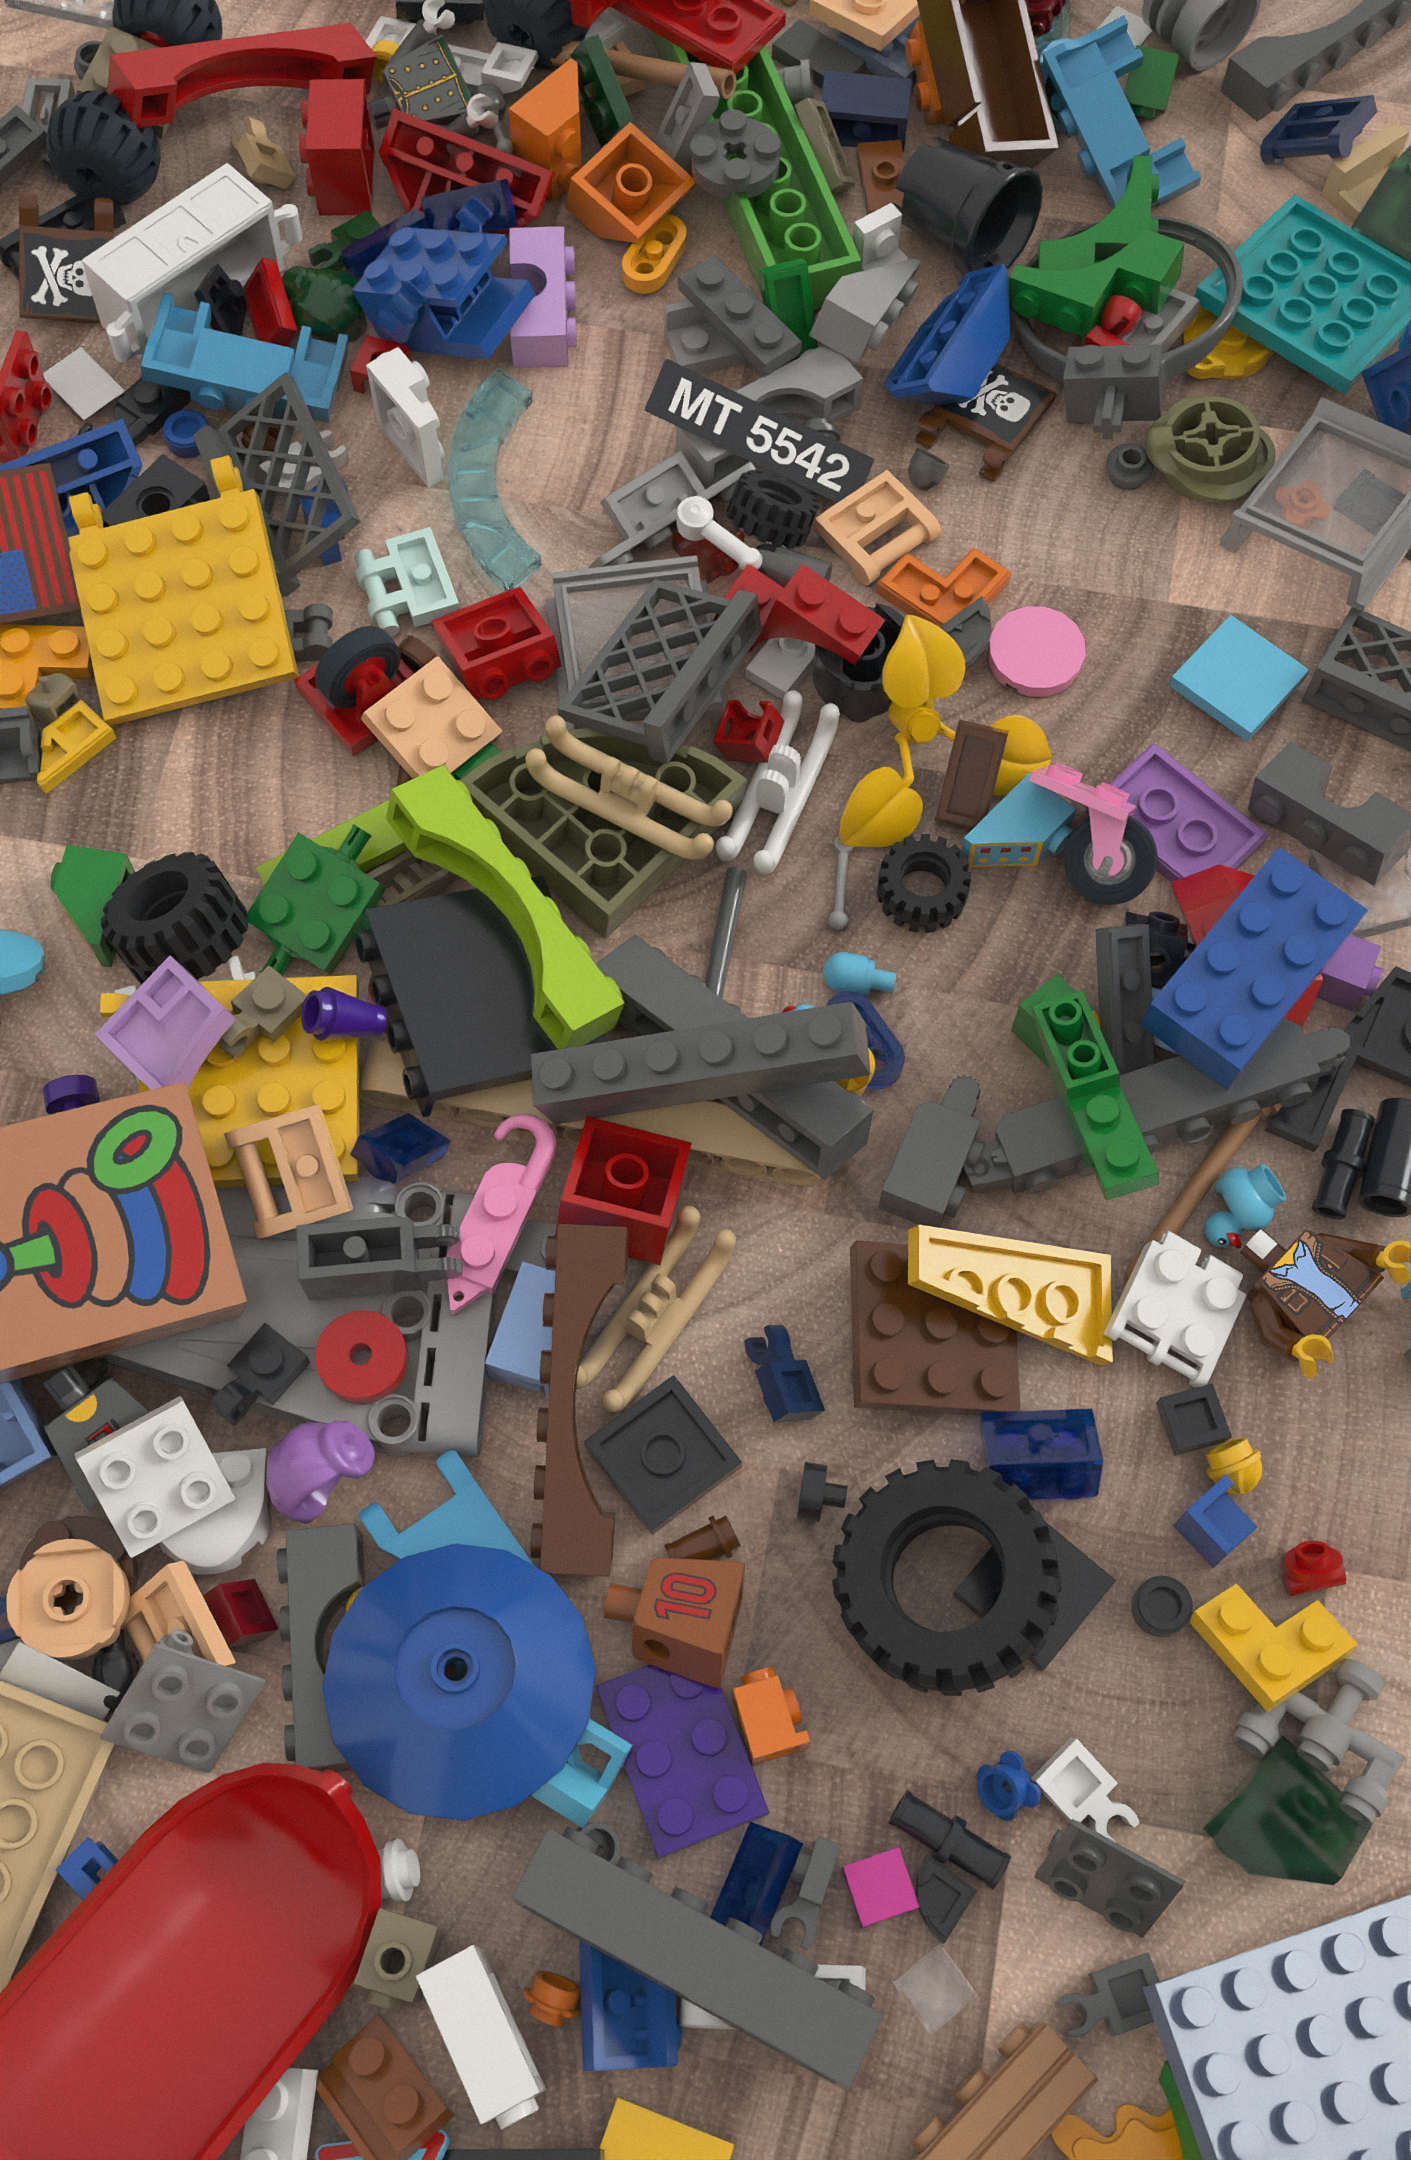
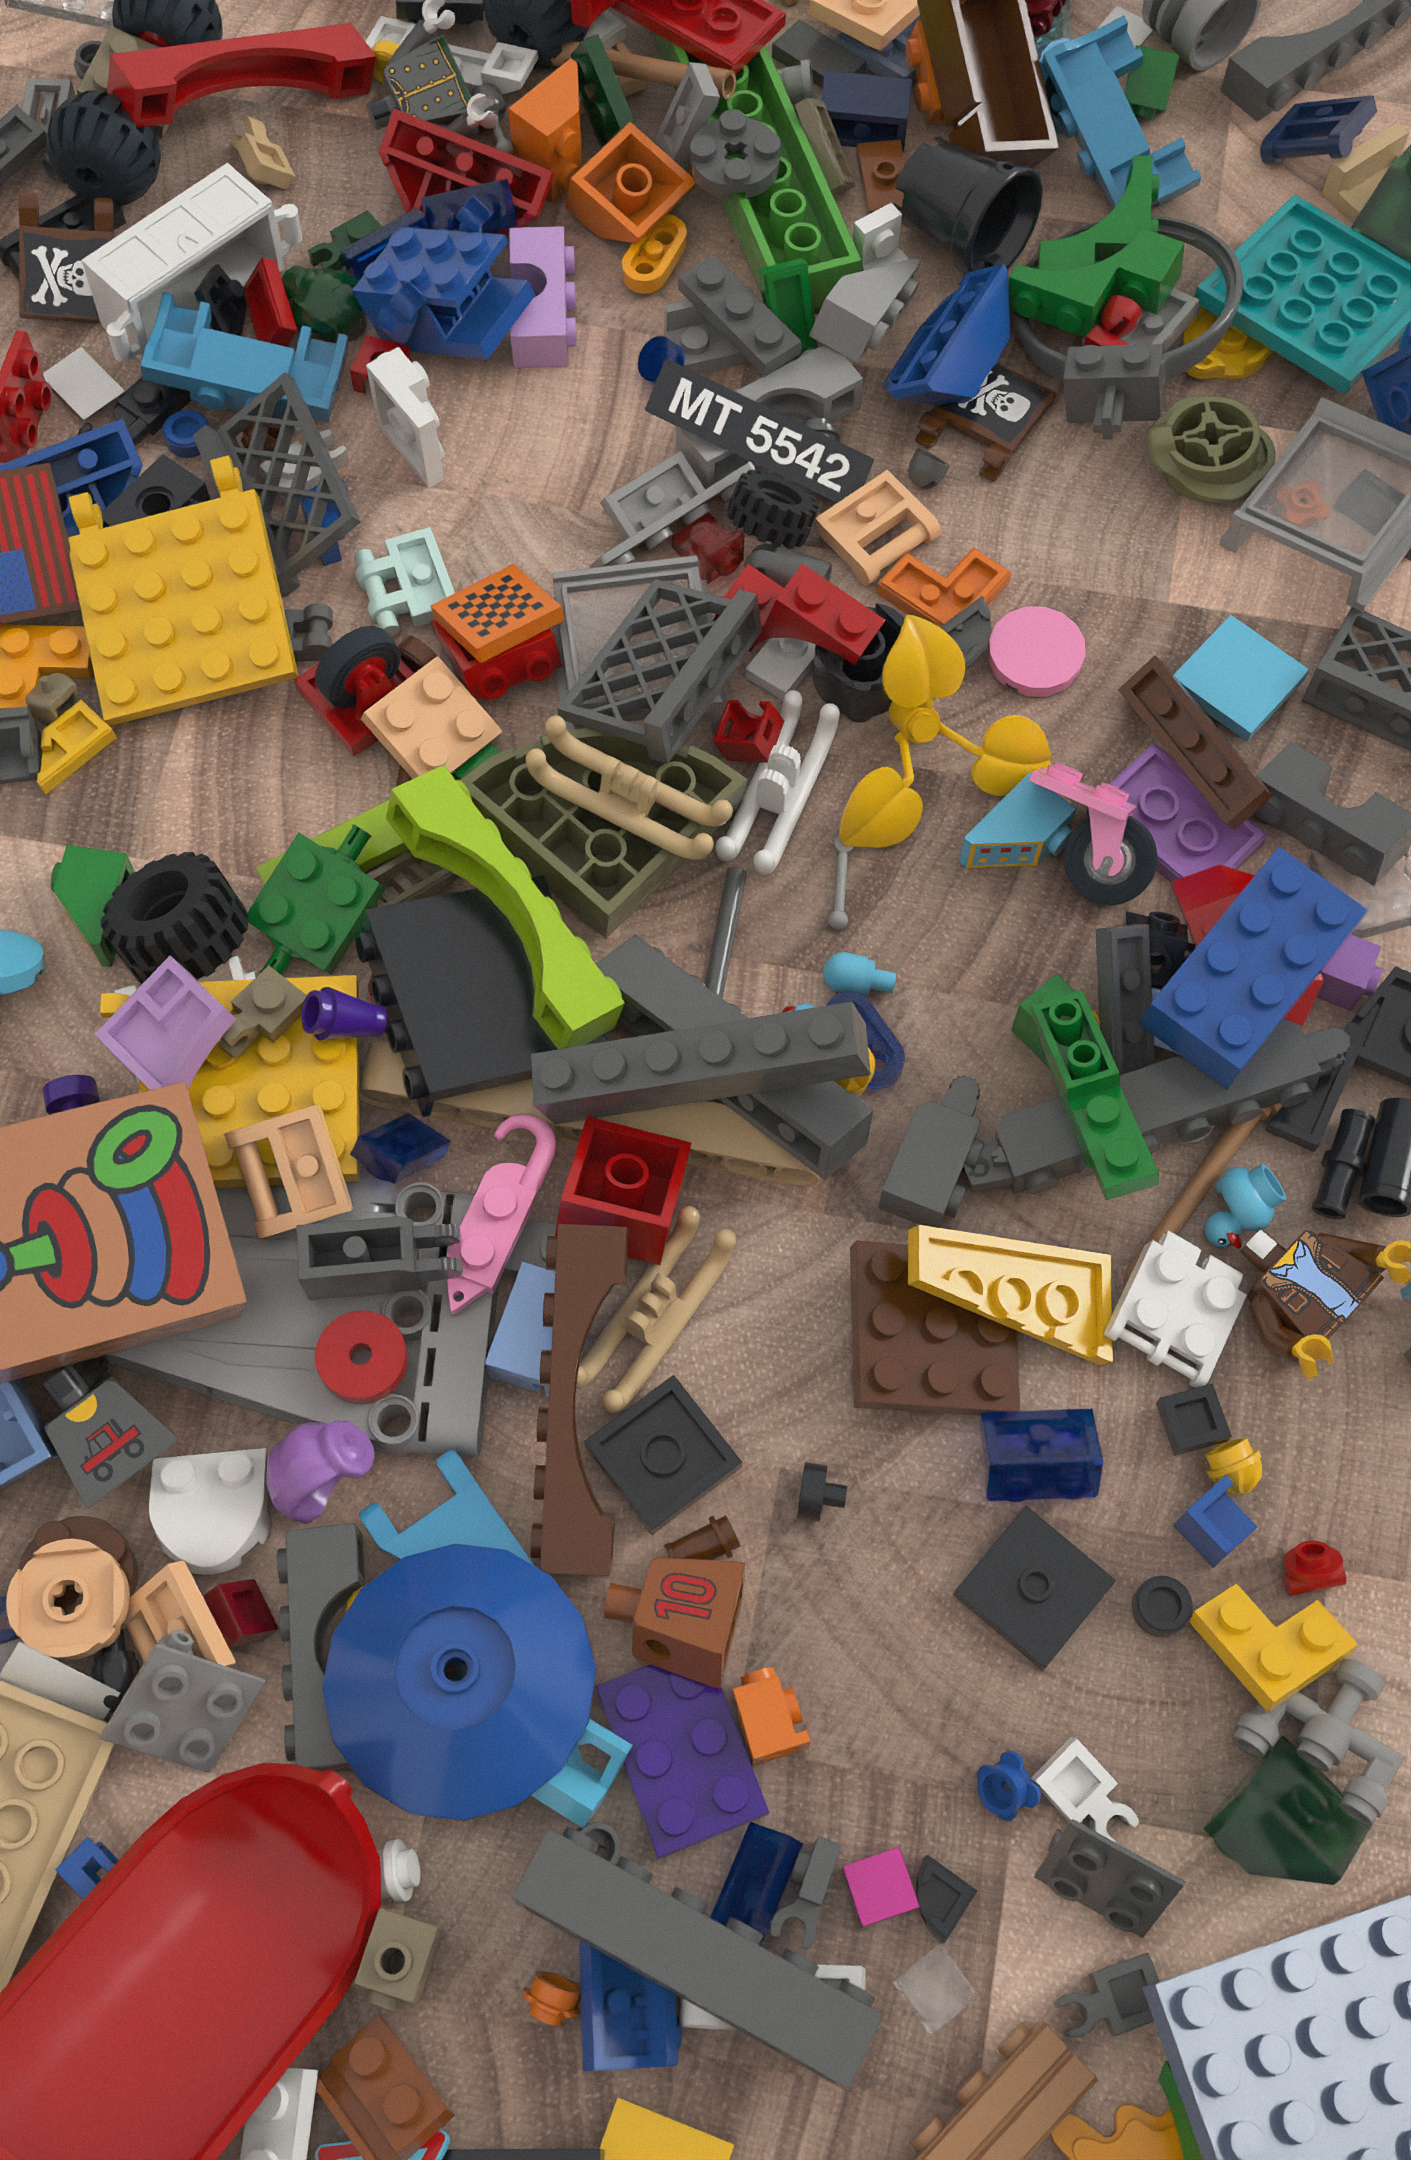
white plate [74,1396,236,1558] -> none
black plate [210,1323,310,1426] -> none
red brick [299,79,375,216] -> none
white window [416,1945,547,2129] -> none
clear light blue tile [448,367,542,592] -> none
white piece [677,496,762,570] -> none
dark blue plate [745,1325,825,1423] -> none
black tyre [832,1459,1062,1696] -> none
black tyre [877,834,971,933] -> none
black pin [888,1790,1011,1890] -> none
reddish brown tile [935,720,1009,829] -> none
dark grey plate [1106,444,1154,490] -> none
none -> orange tile [430,564,565,663]
none -> clear blue tile [638,336,685,385]
none -> reddish brown plate [1118,655,1273,830]

